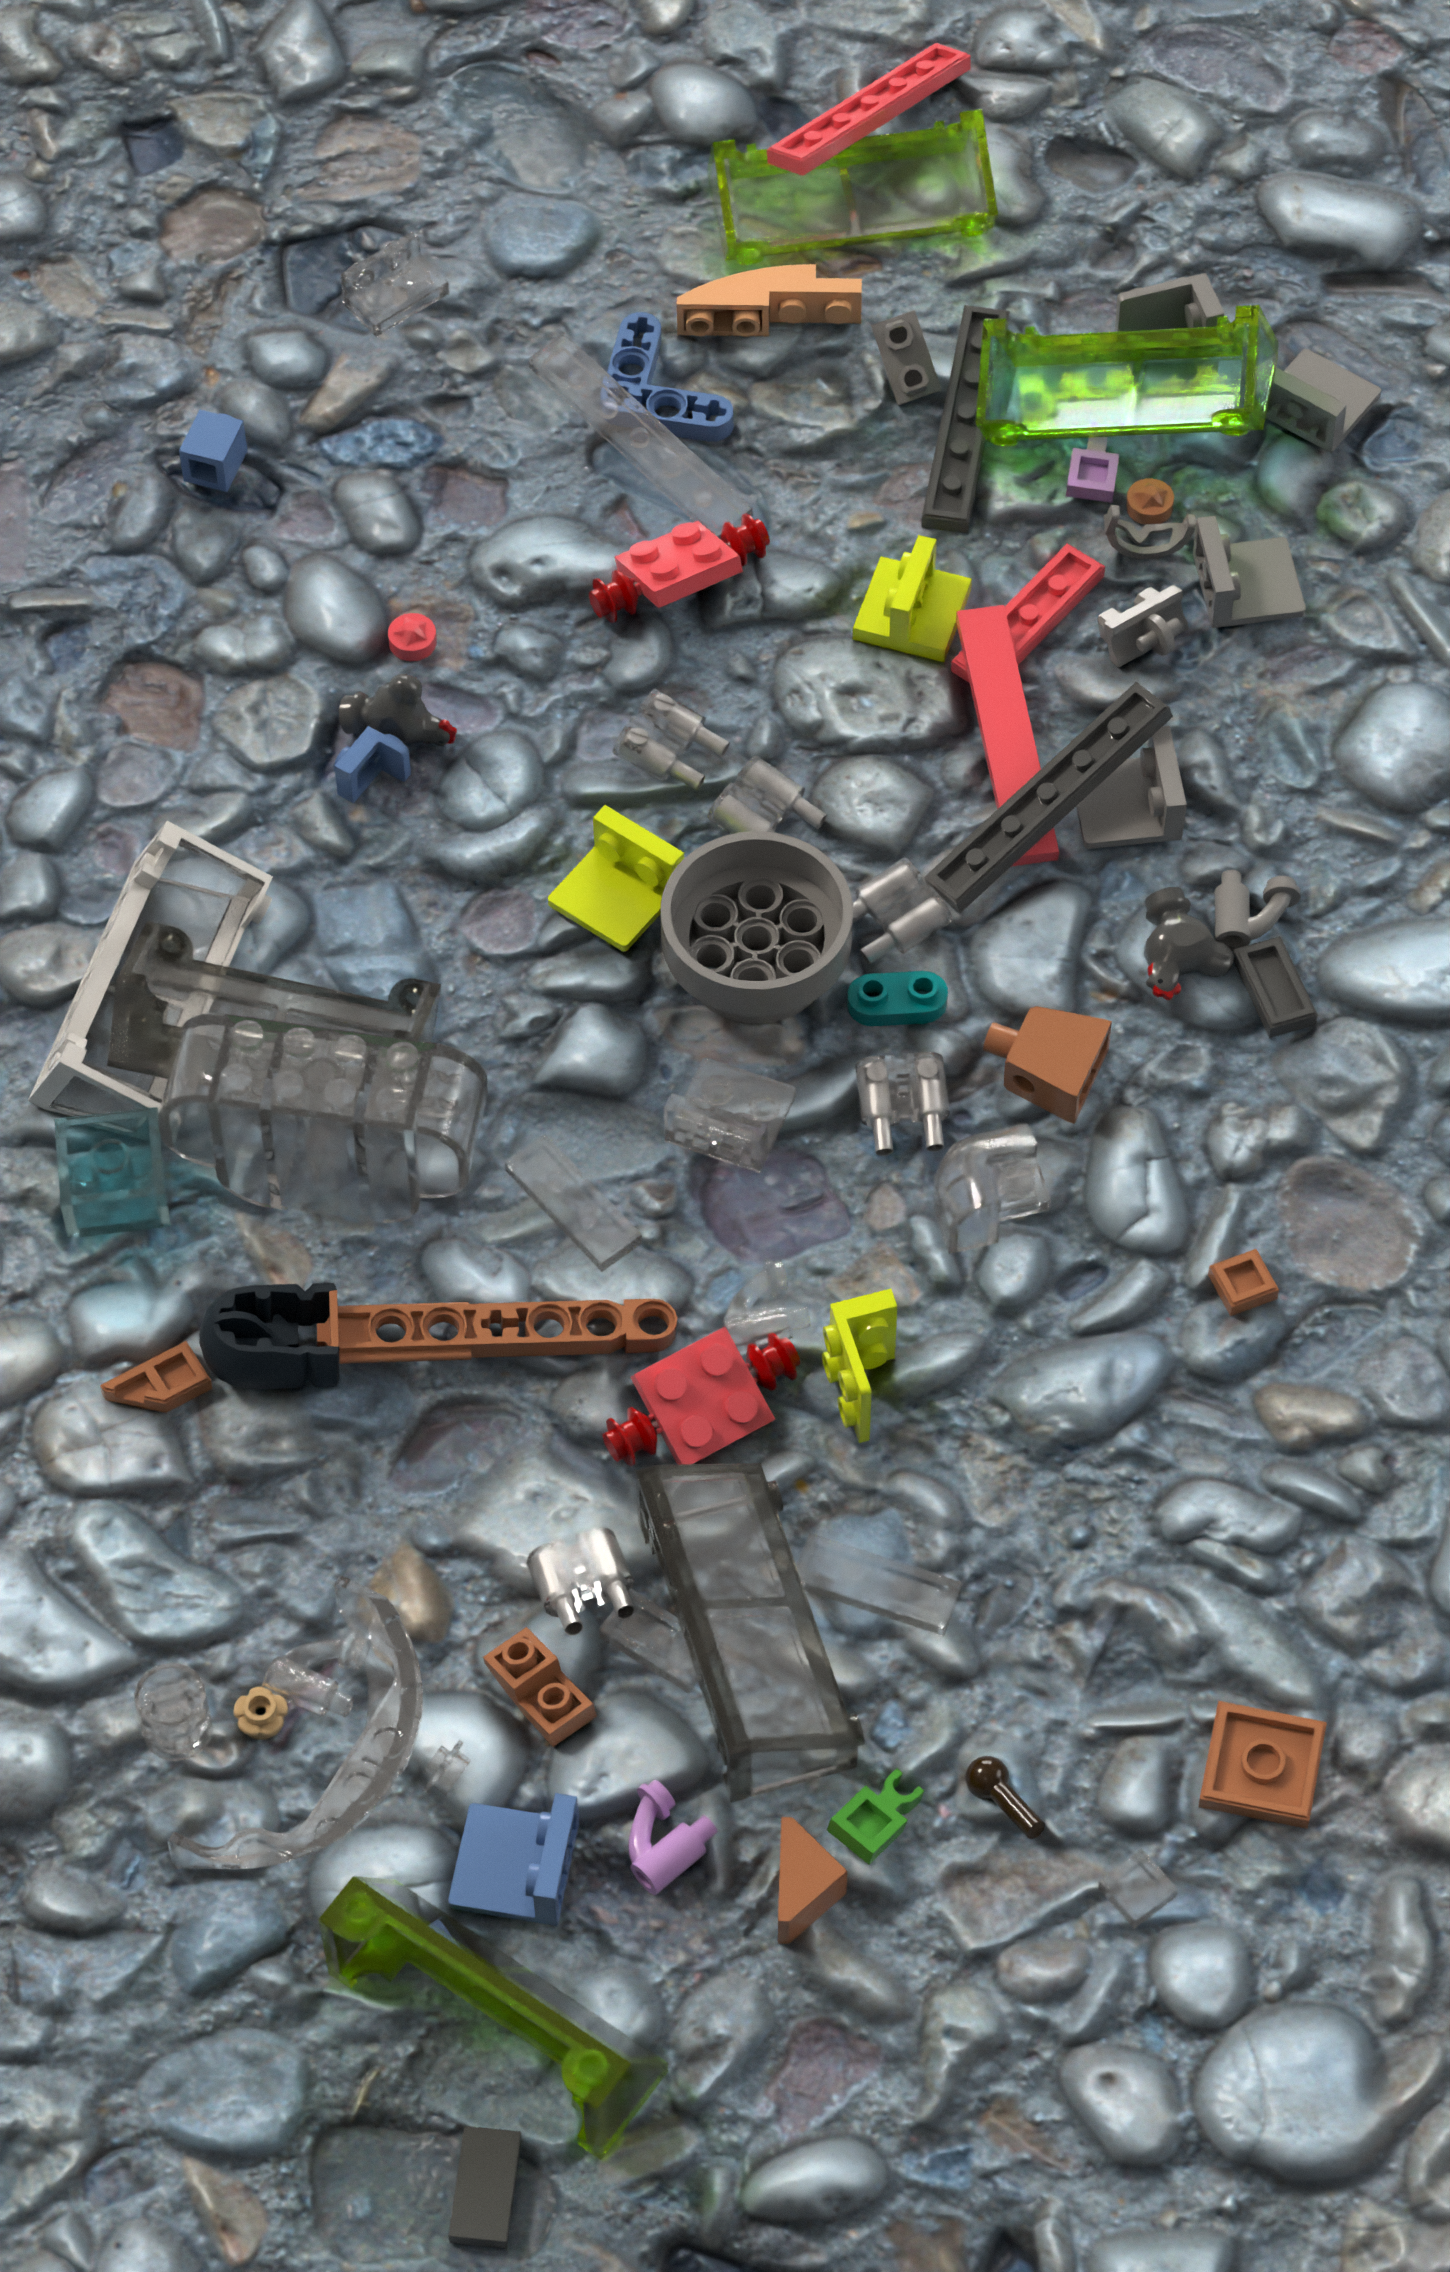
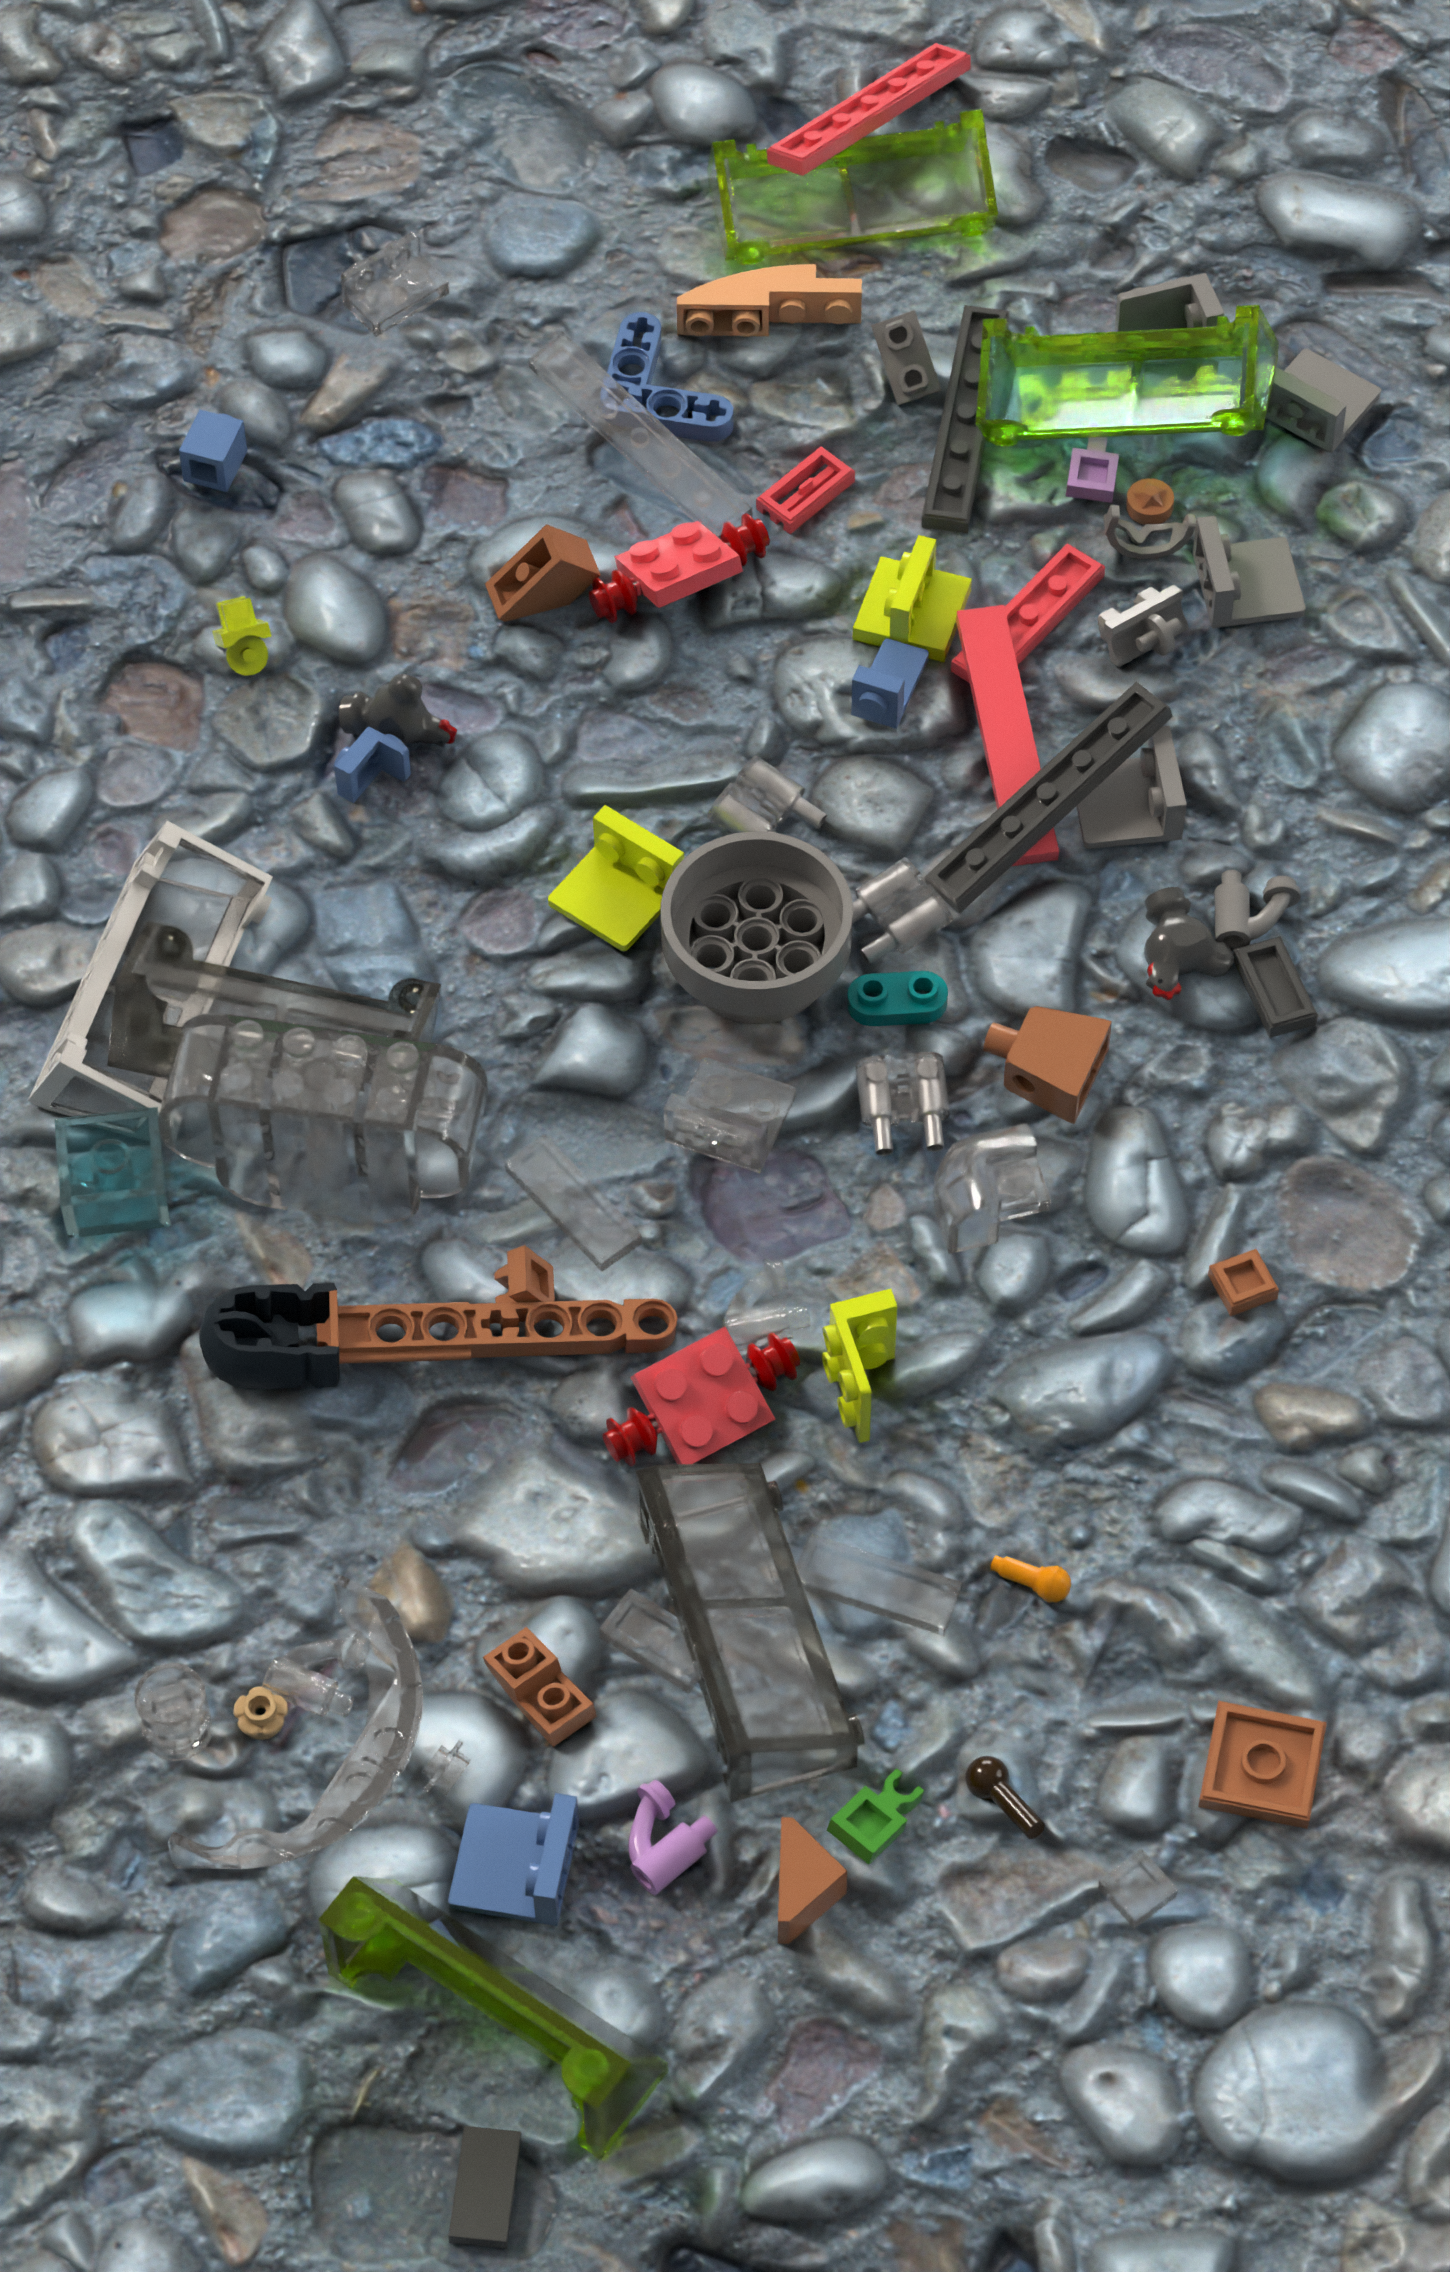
nougat tile [100,1341,213,1413] -> none
coral tile [388,613,437,661] -> none
clear piece [526,1527,635,1636] -> none
clear piece [612,689,730,790] -> none
none -> neon yellow hips [212,596,271,676]
none -> nougat slope [485,524,601,622]
none -> nougat tile [494,1245,555,1303]
none -> coral tile [756,446,855,534]
none -> medium blue bracket [851,638,929,729]
none -> light orange piece [990,1555,1071,1603]

